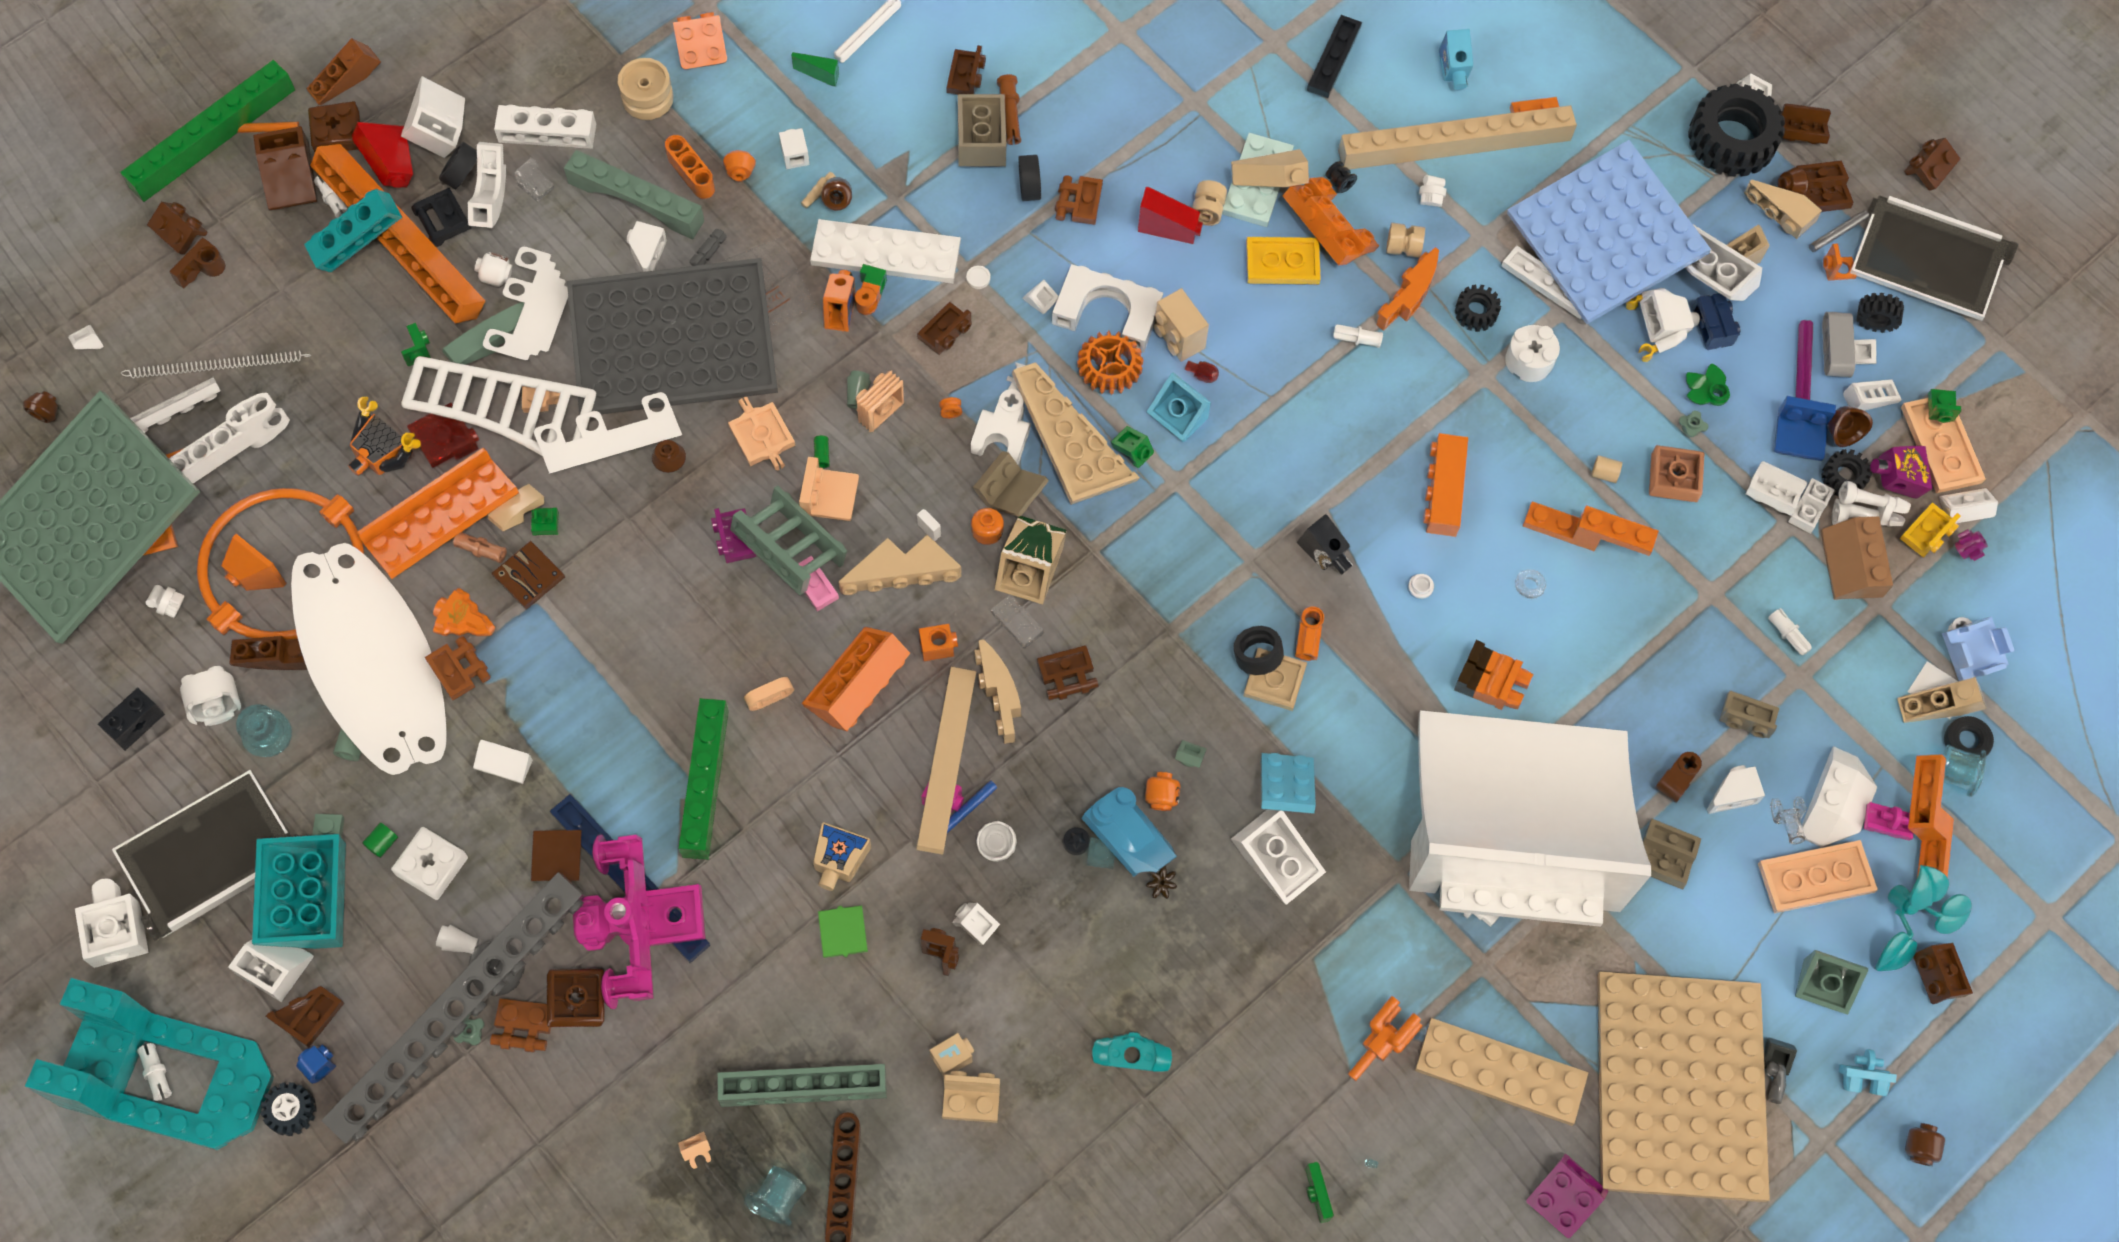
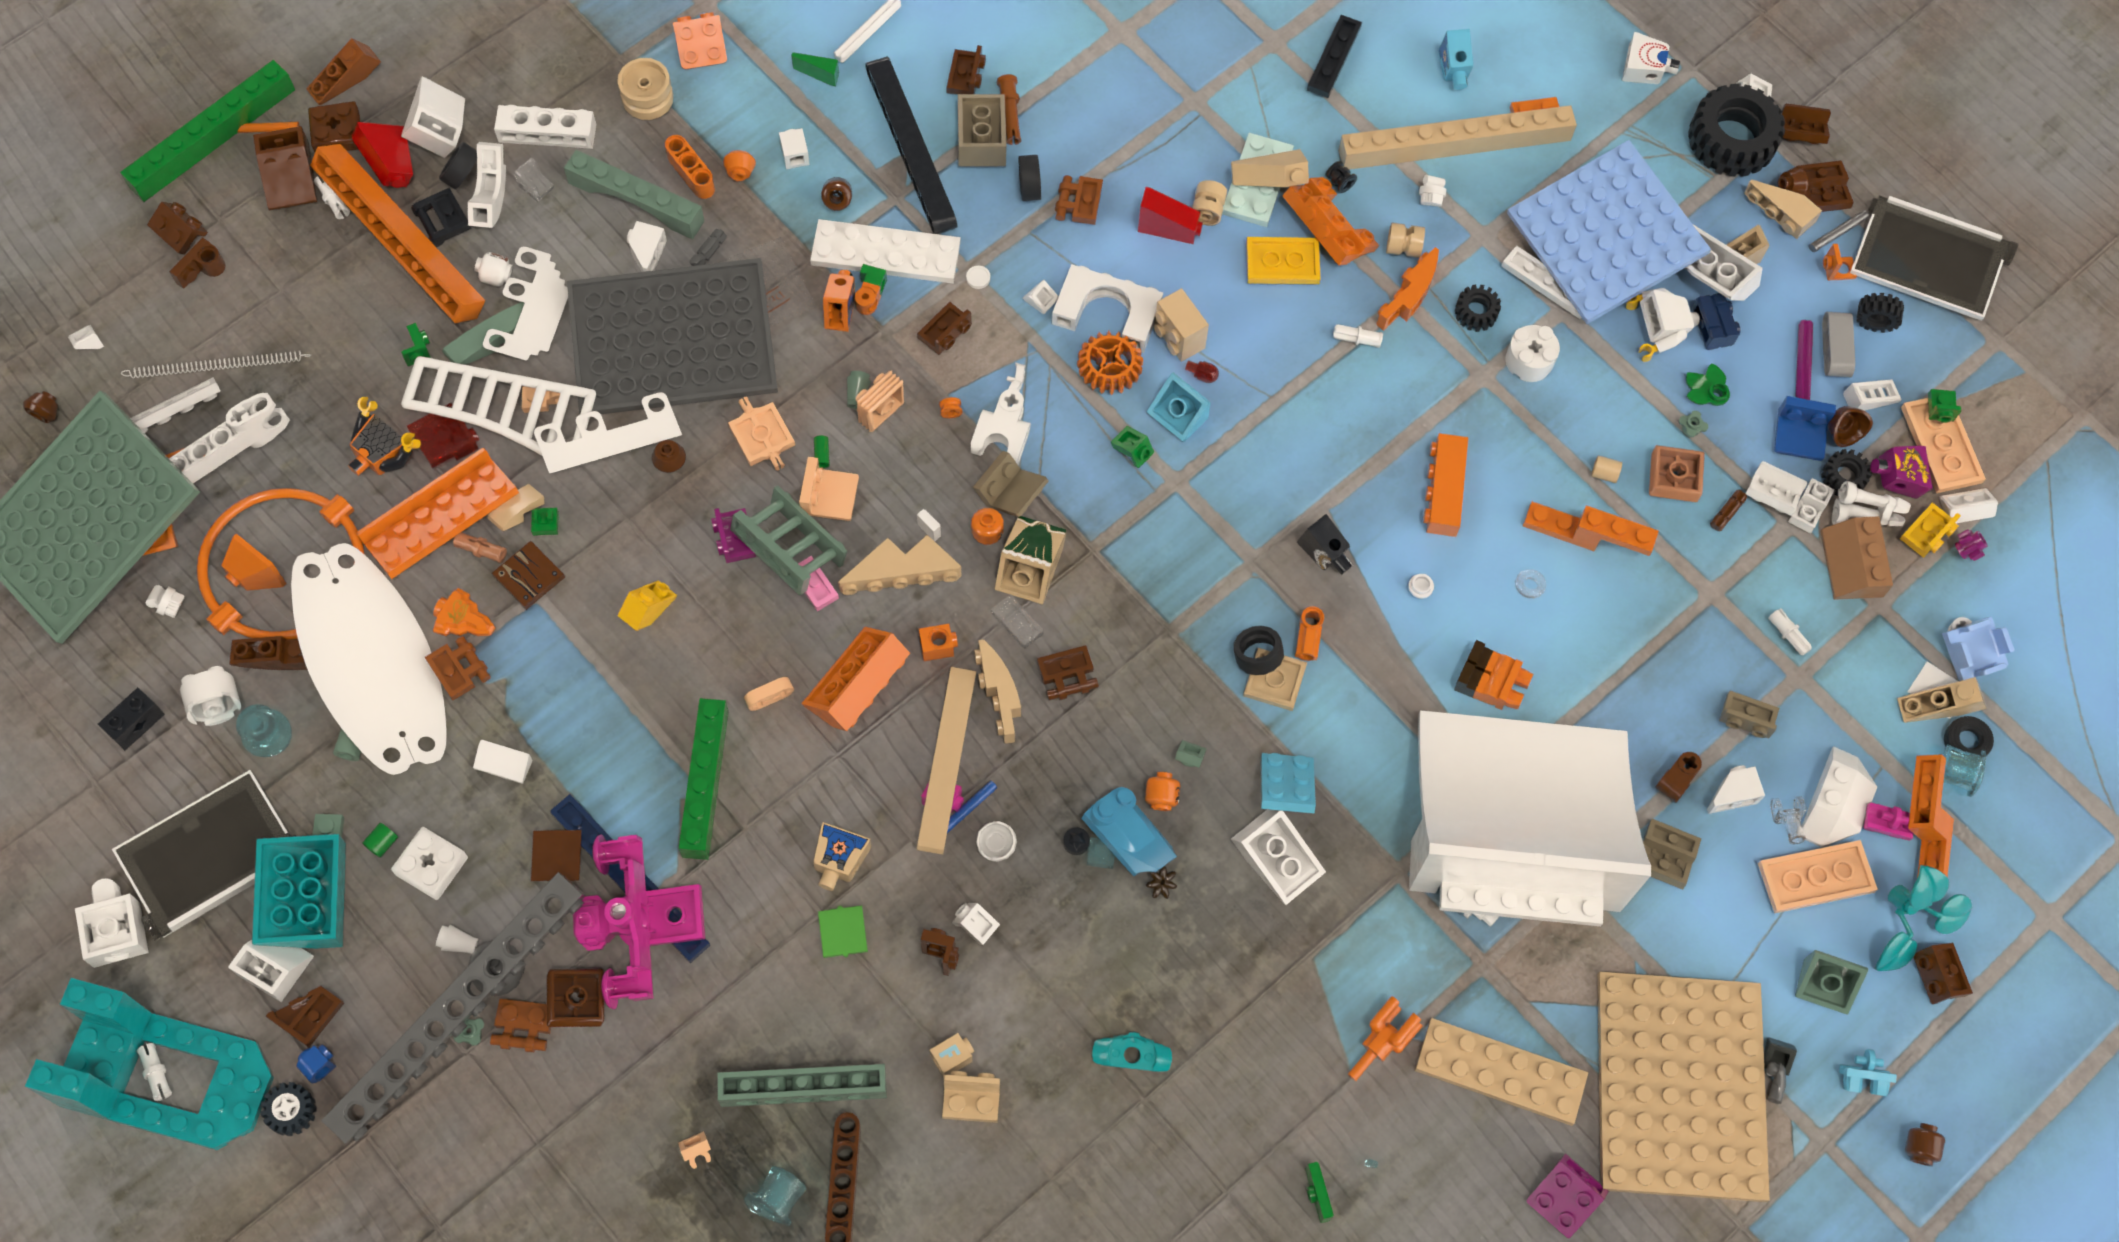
teal brick [304,189,402,272] -> none
tan animal [801,172,836,208] -> none
tan wing [1012,362,1140,505] -> none
white slope [1854,339,1876,364] -> none
reddish brown bracket [1904,137,1961,191] -> none
none -> yellow slope [617,580,677,631]
none -> black beam [865,56,958,234]
none -> white torso [1622,32,1680,84]
none -> reddish brown axle [1710,489,1747,531]

